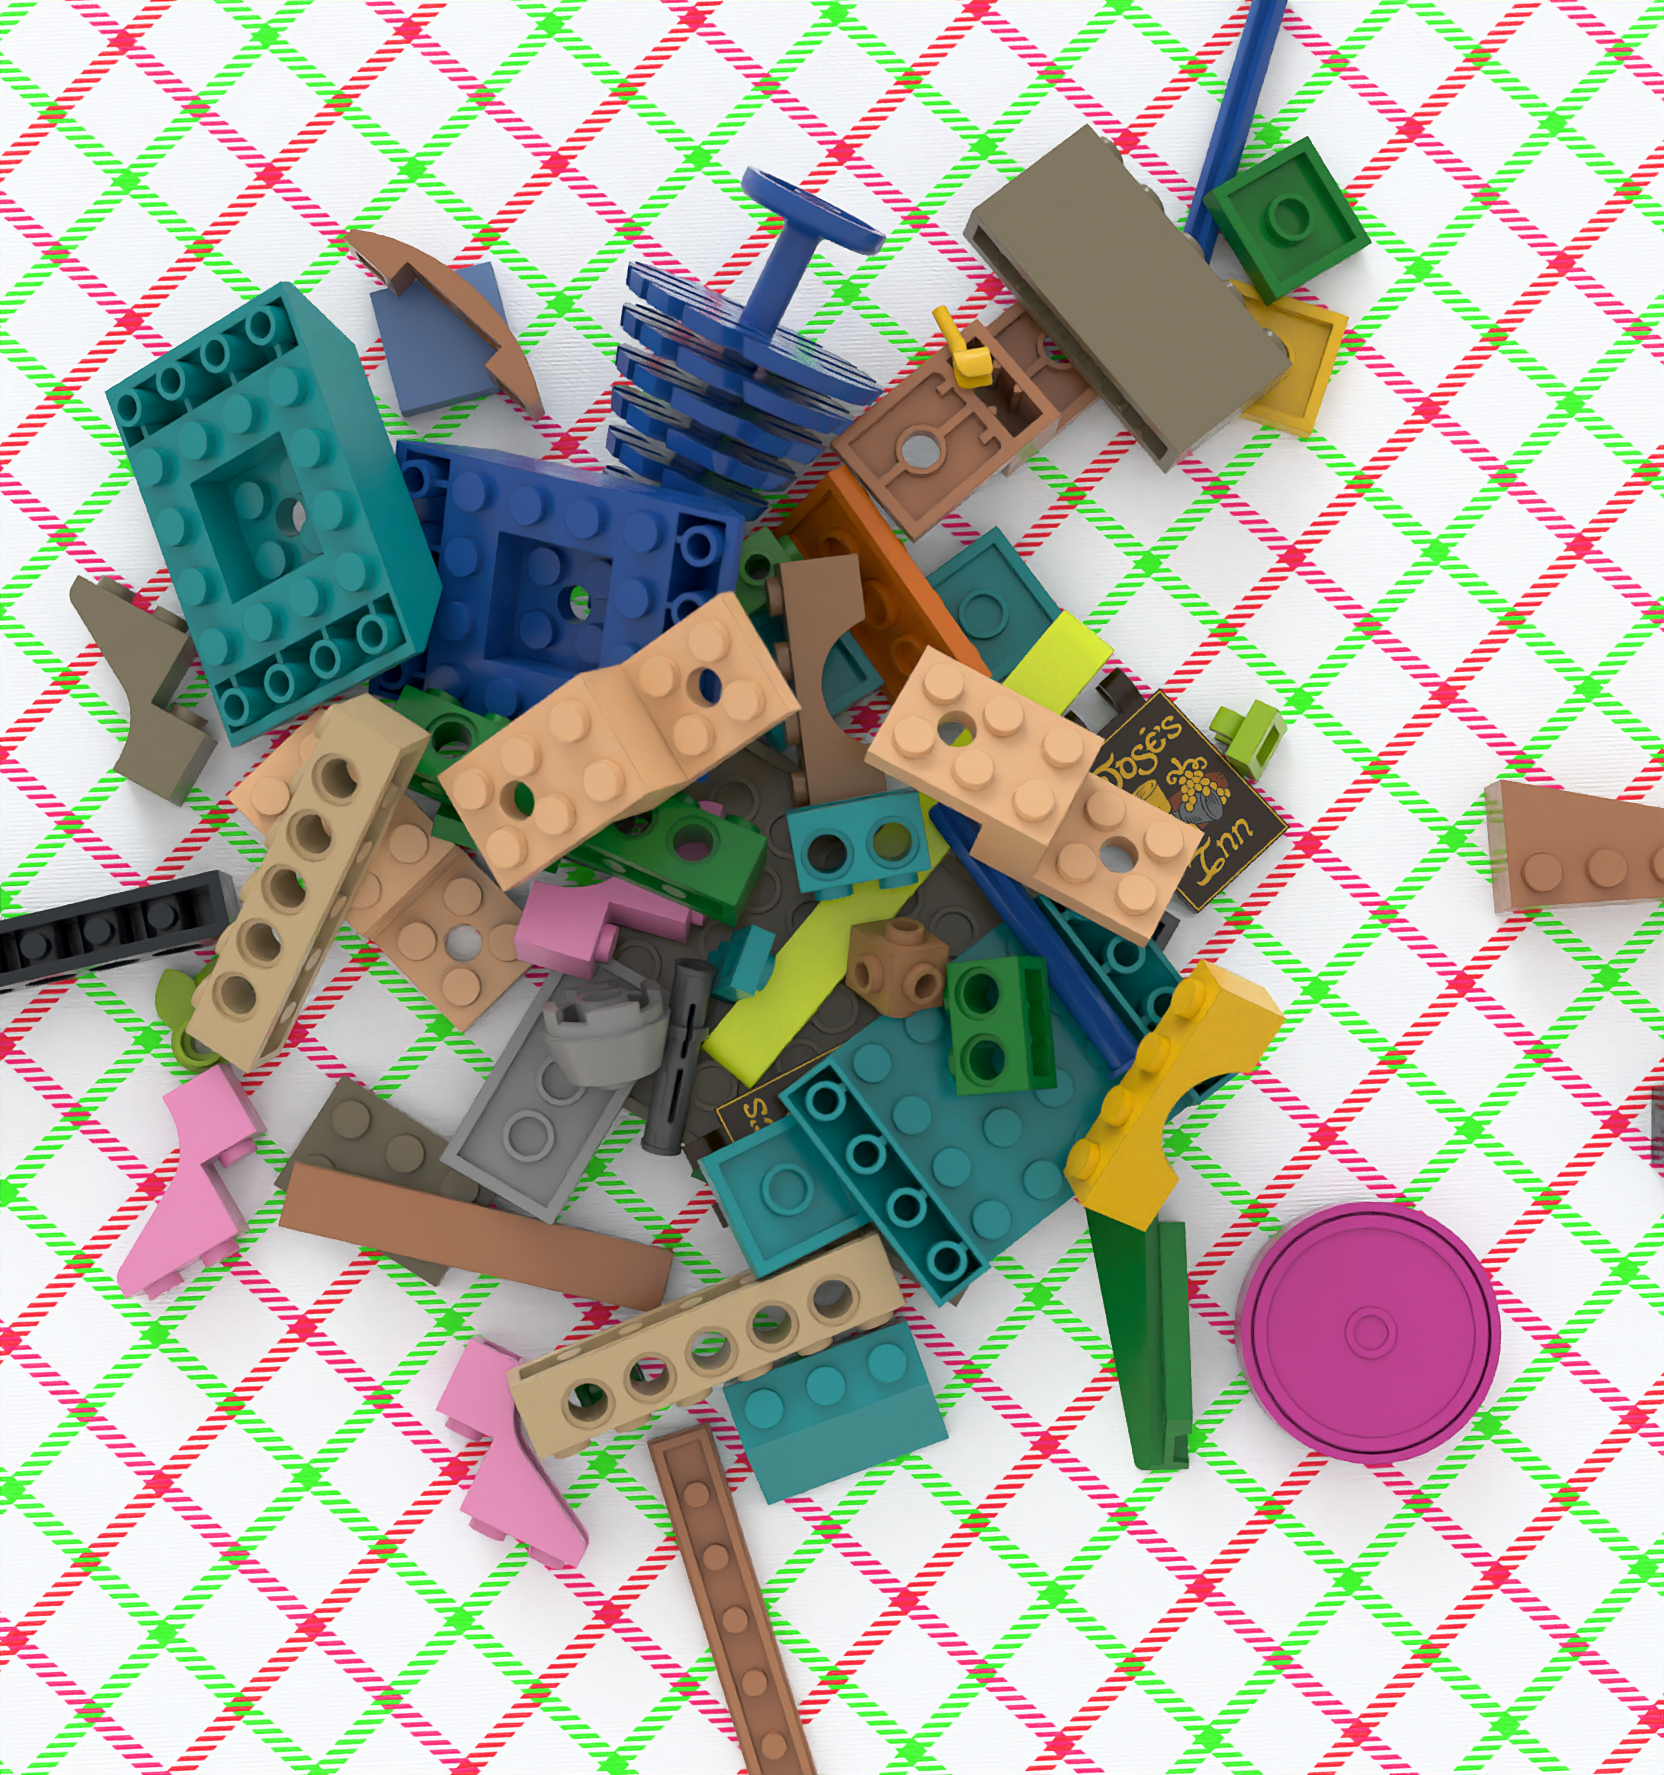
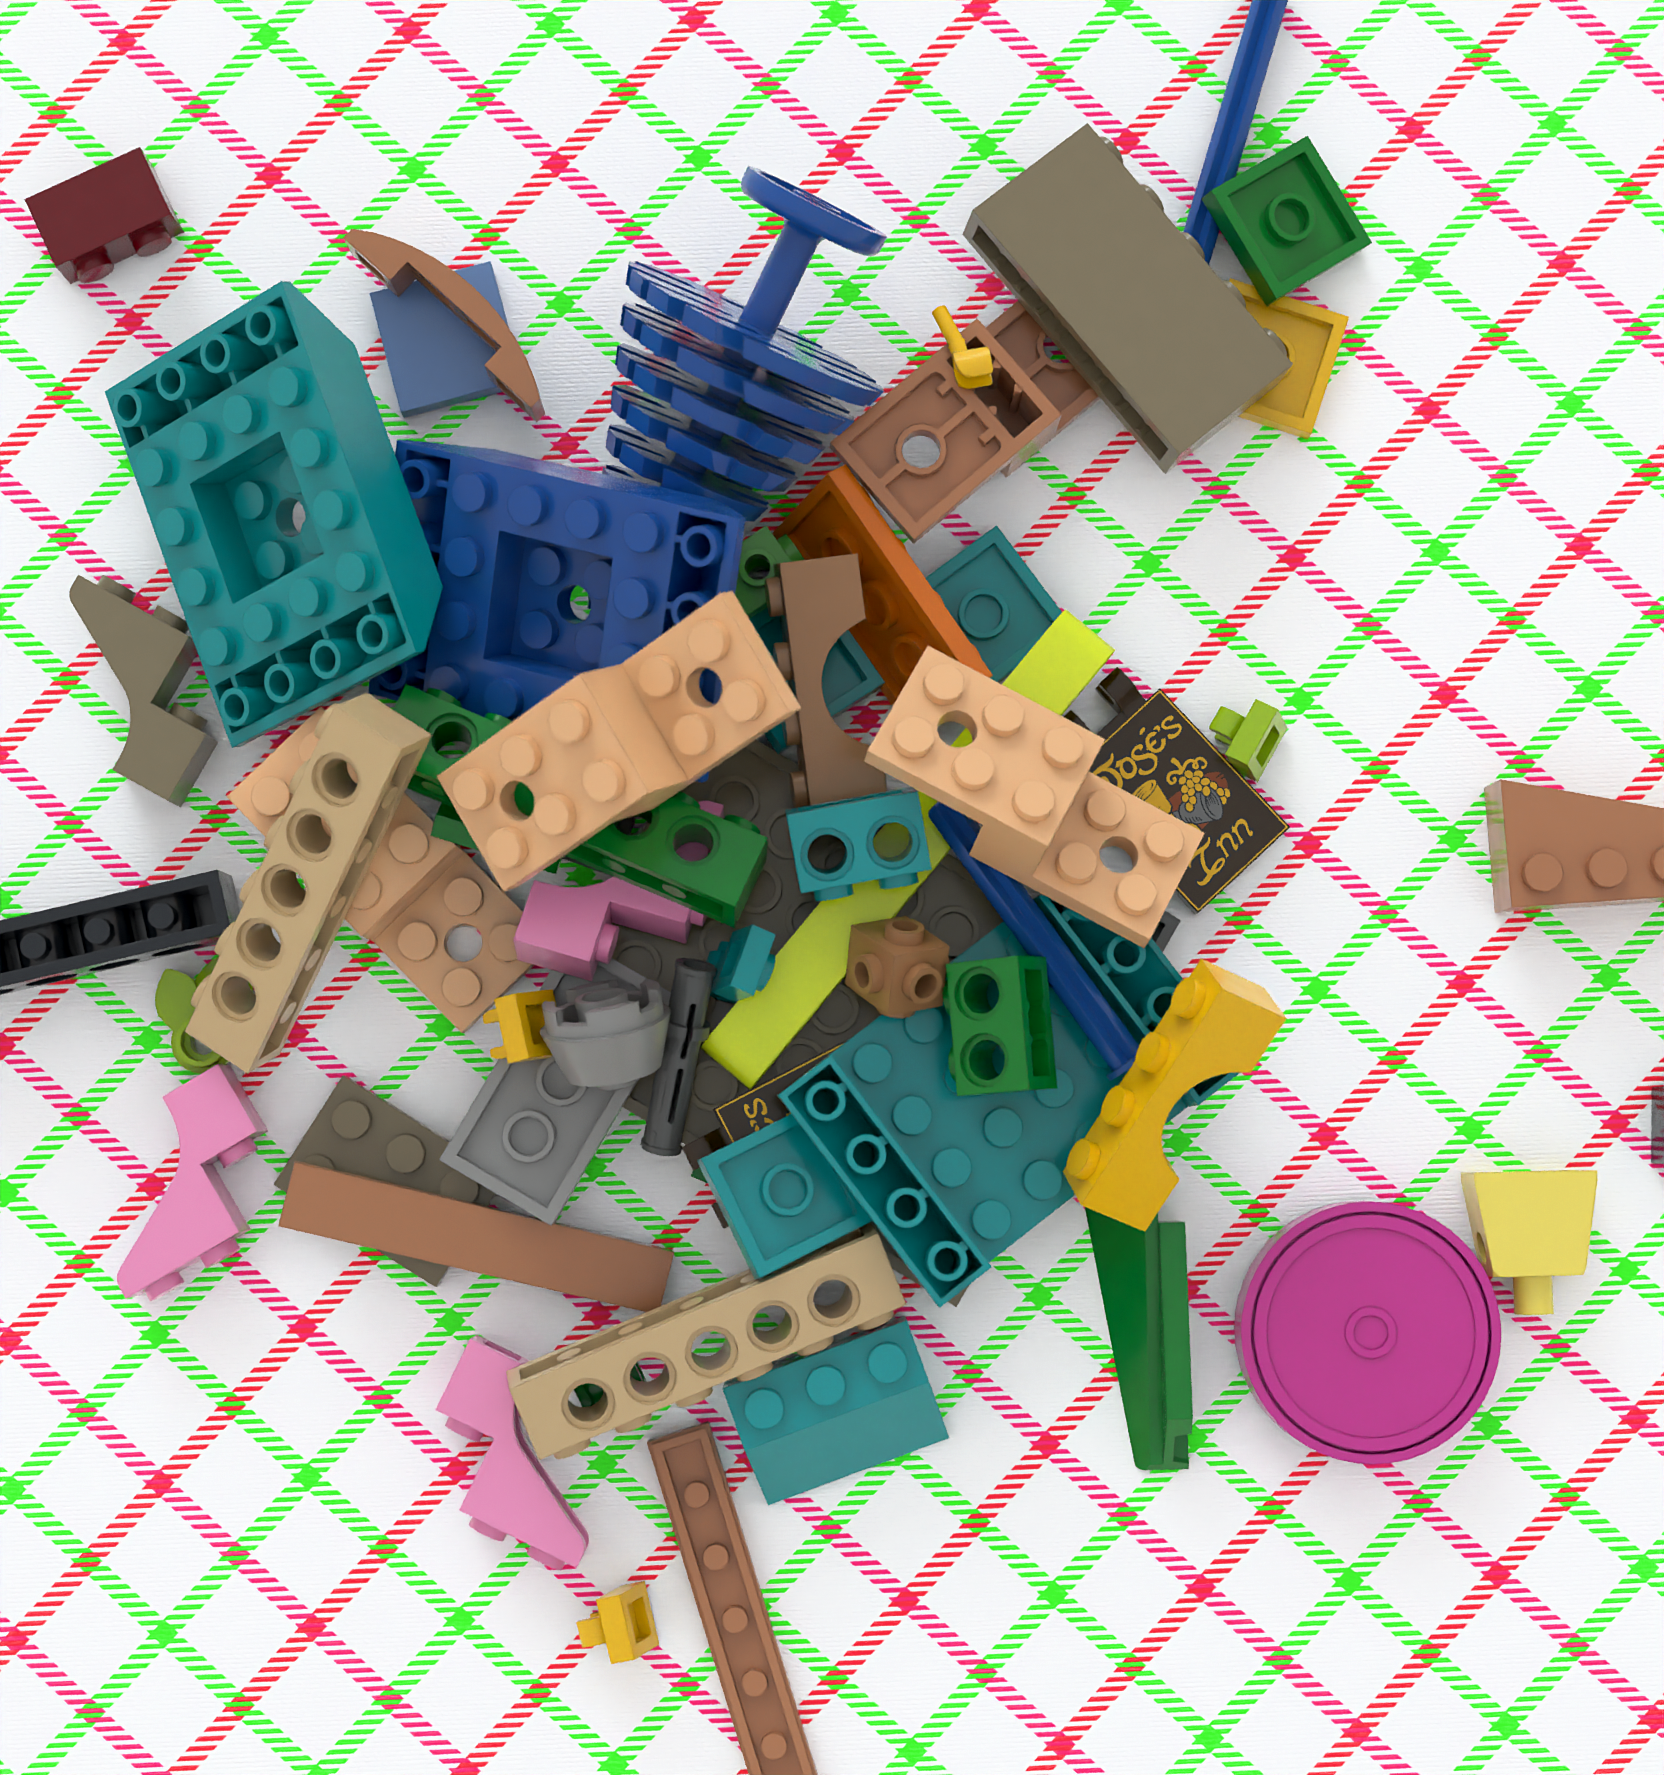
none -> dark red brick [24,147,184,284]
none -> yellow tile [482,989,556,1064]
none -> yellow tile [576,1581,659,1664]
none -> light yellow torso [1461,1170,1598,1315]

